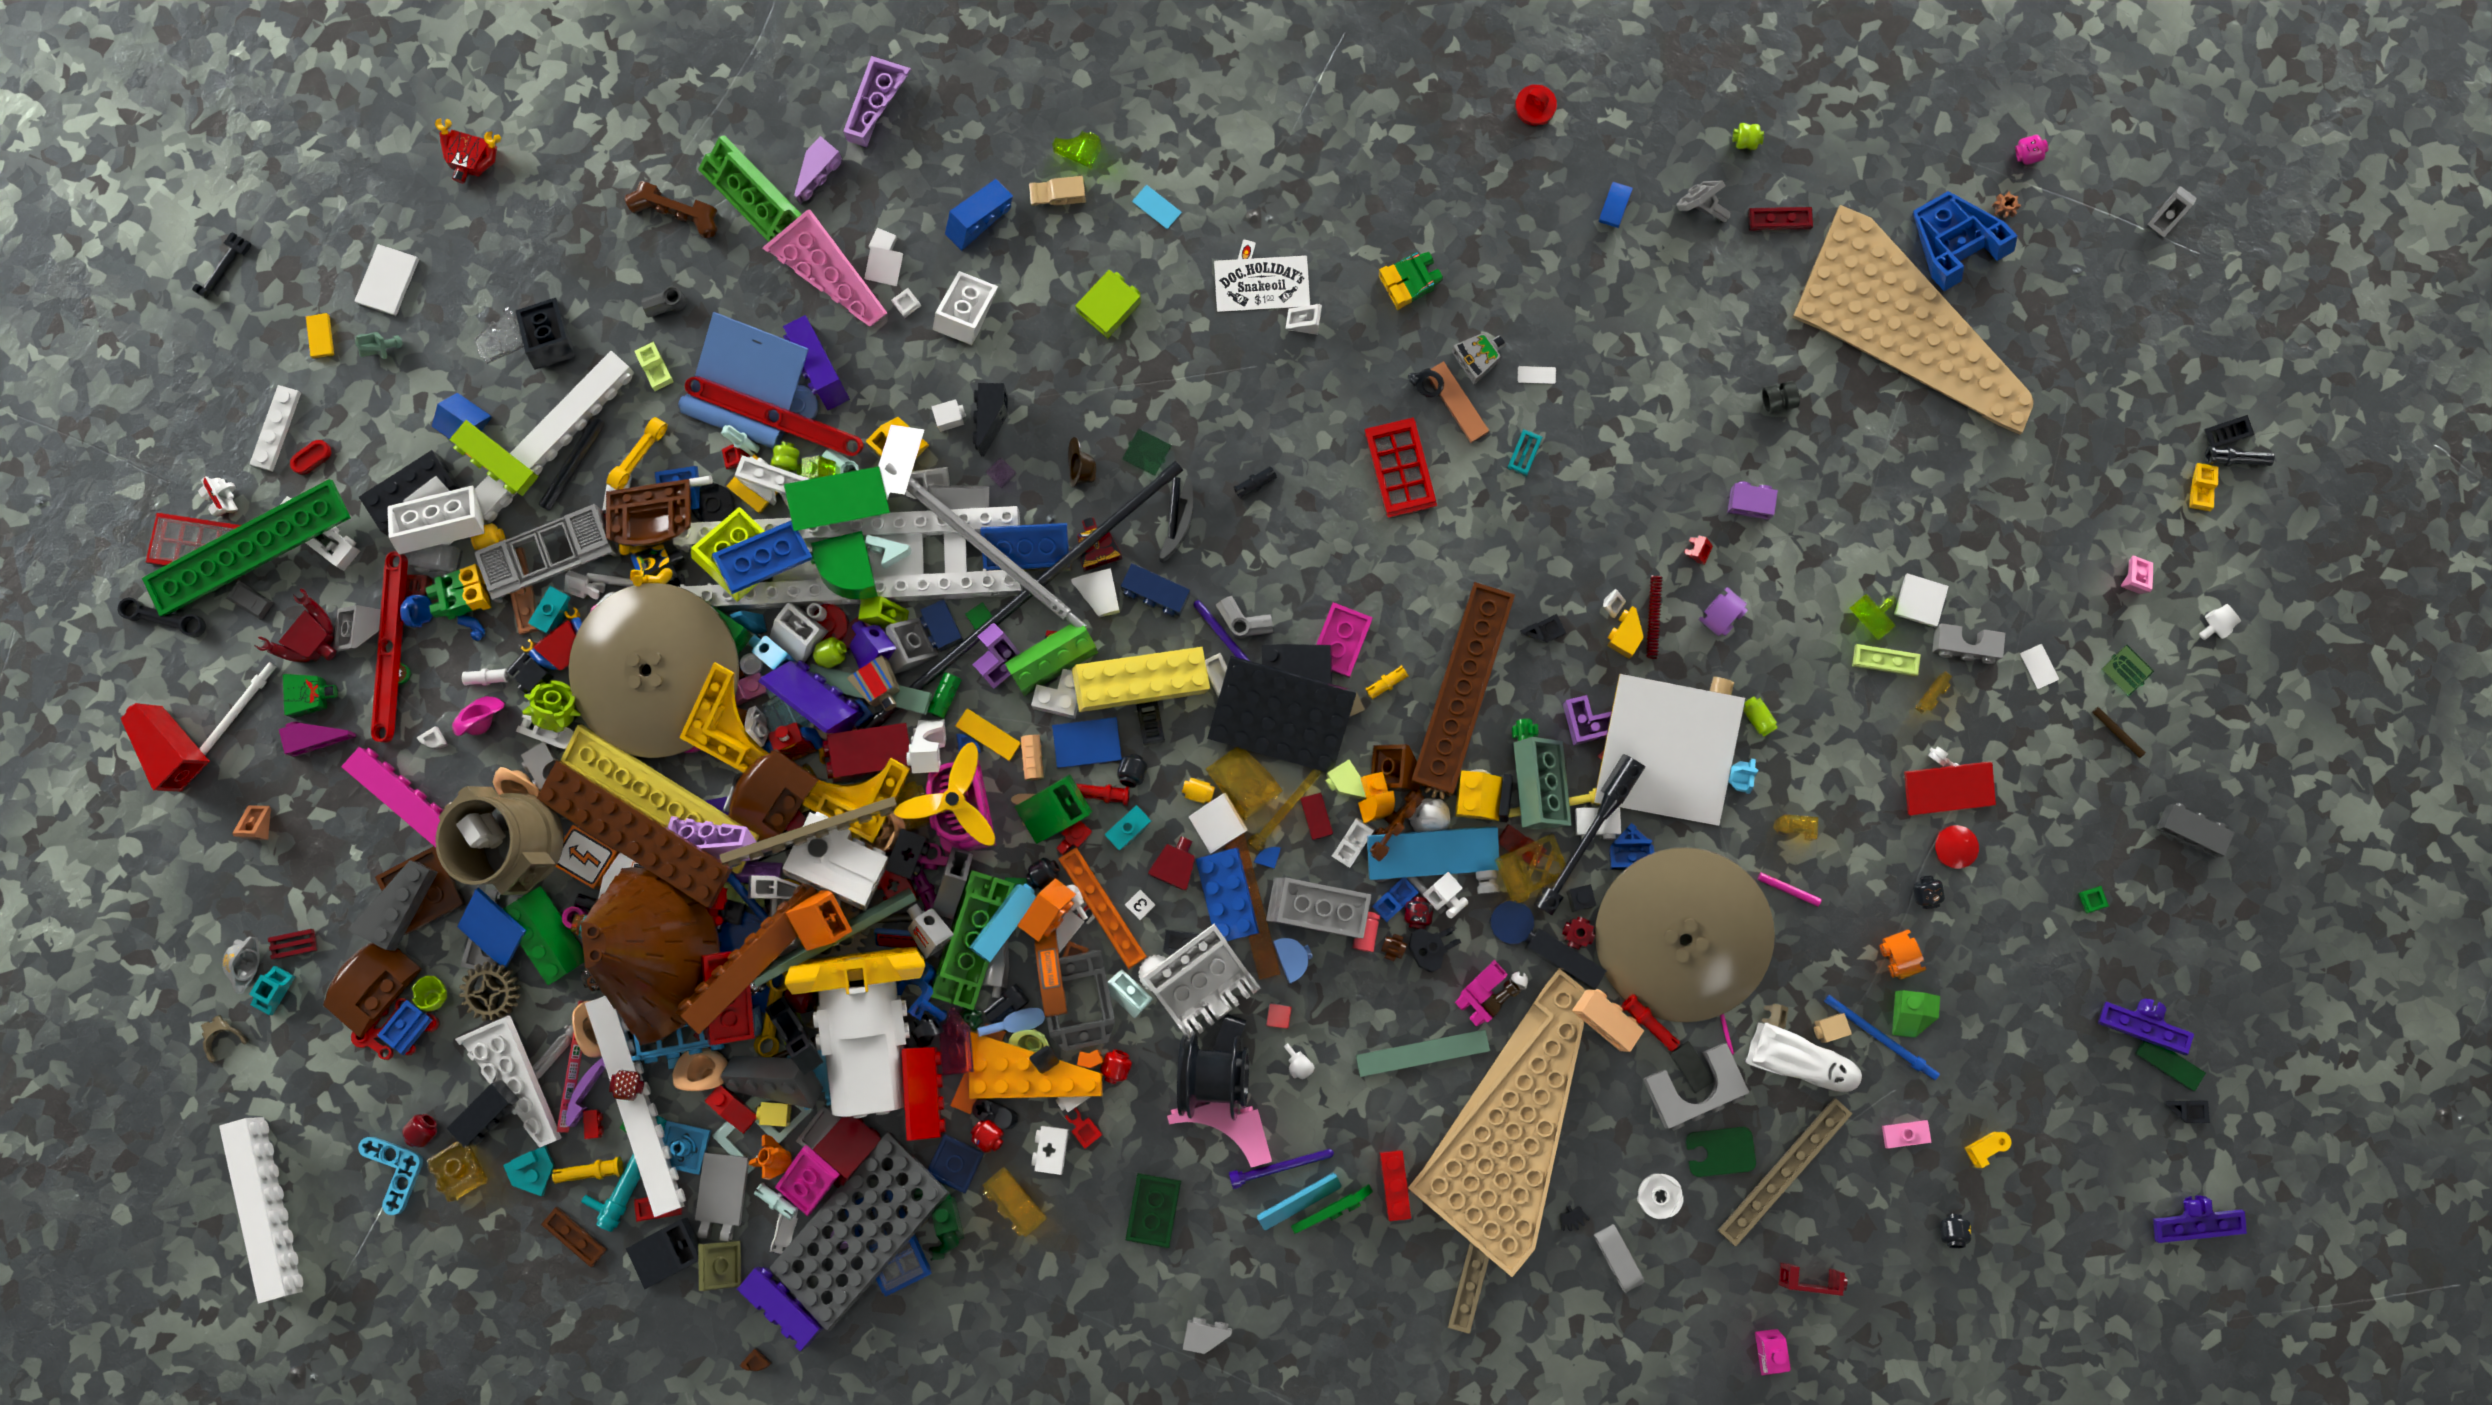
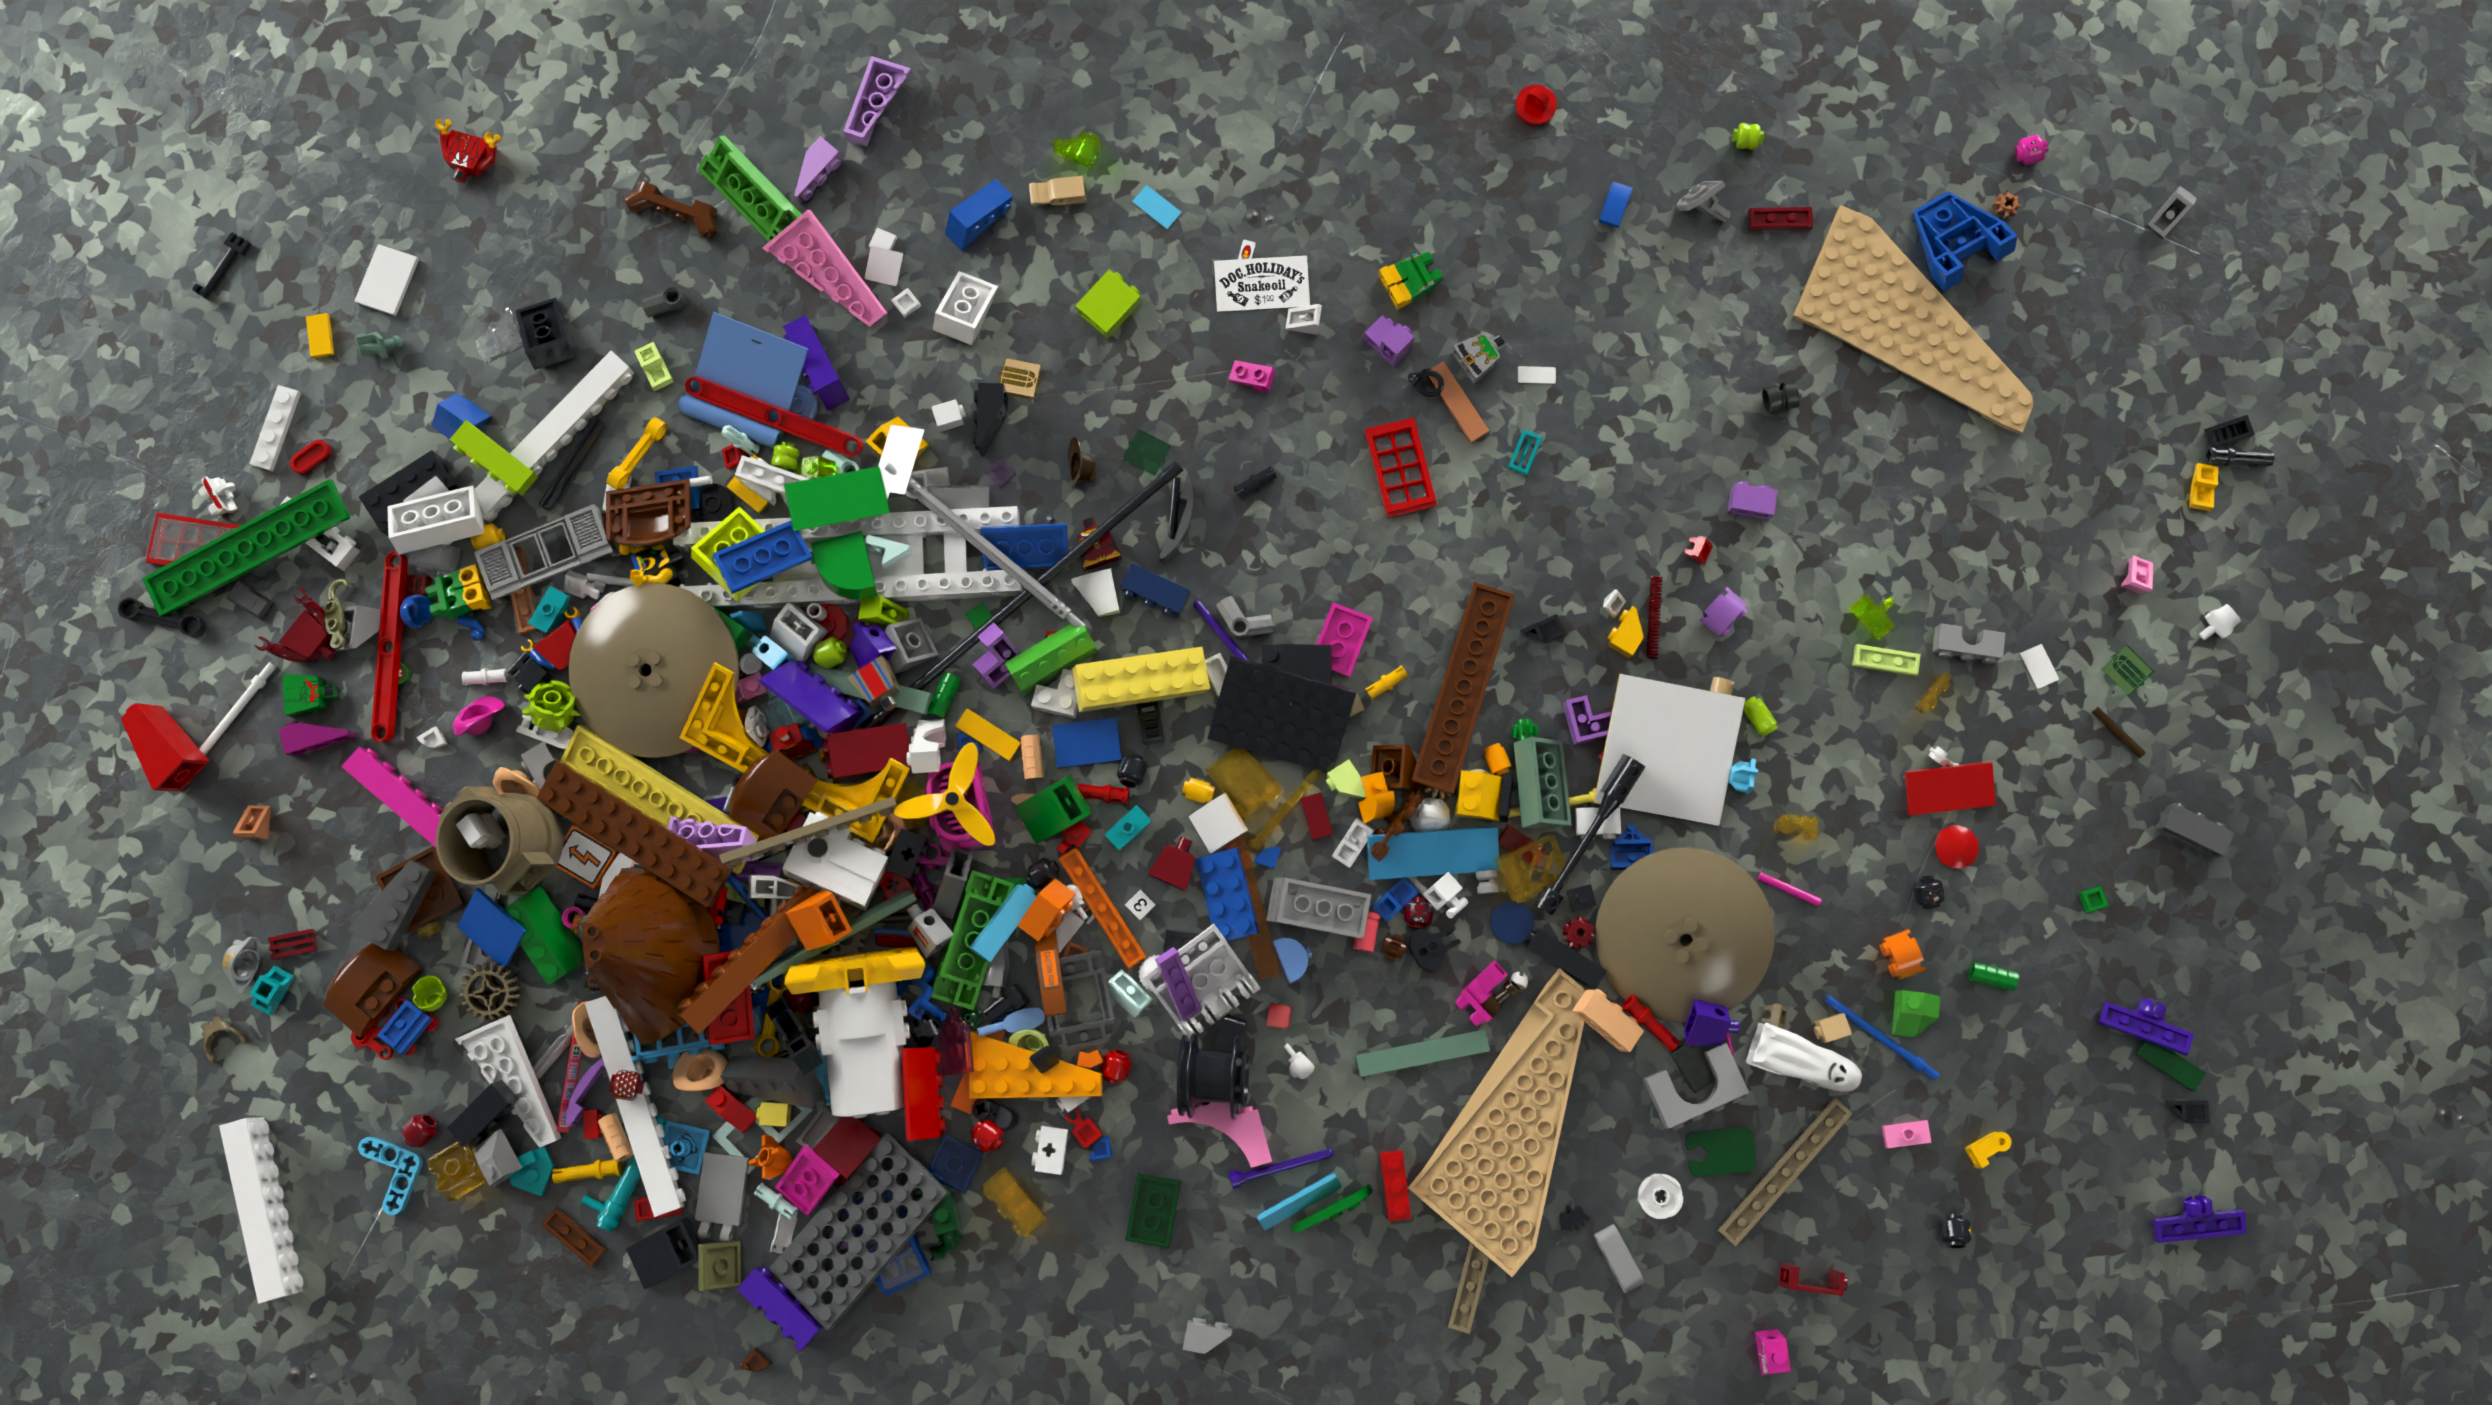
dark blue brick [919,599,964,652] -> none
white tile [1894,573,1949,628] -> none
none -> olive piece [324,578,349,650]
none -> clear yellow tile [417,921,441,939]
none -> light grey slope [472,1129,522,1188]
none -> light nougat axle [598,1113,634,1162]
none -> piece [999,358,1042,399]
none -> blue tile [1090,1135,1112,1162]
none -> medium lavender plate [1155,947,1202,1022]
none -> dark pink plate [1229,360,1276,393]
none -> medium lavender brick [1364,316,1414,367]
none -> light orange brick [1484,743,1512,776]
none -> dark purple torso [1683,999,1740,1046]
none -> green axle [1968,962,2019,991]

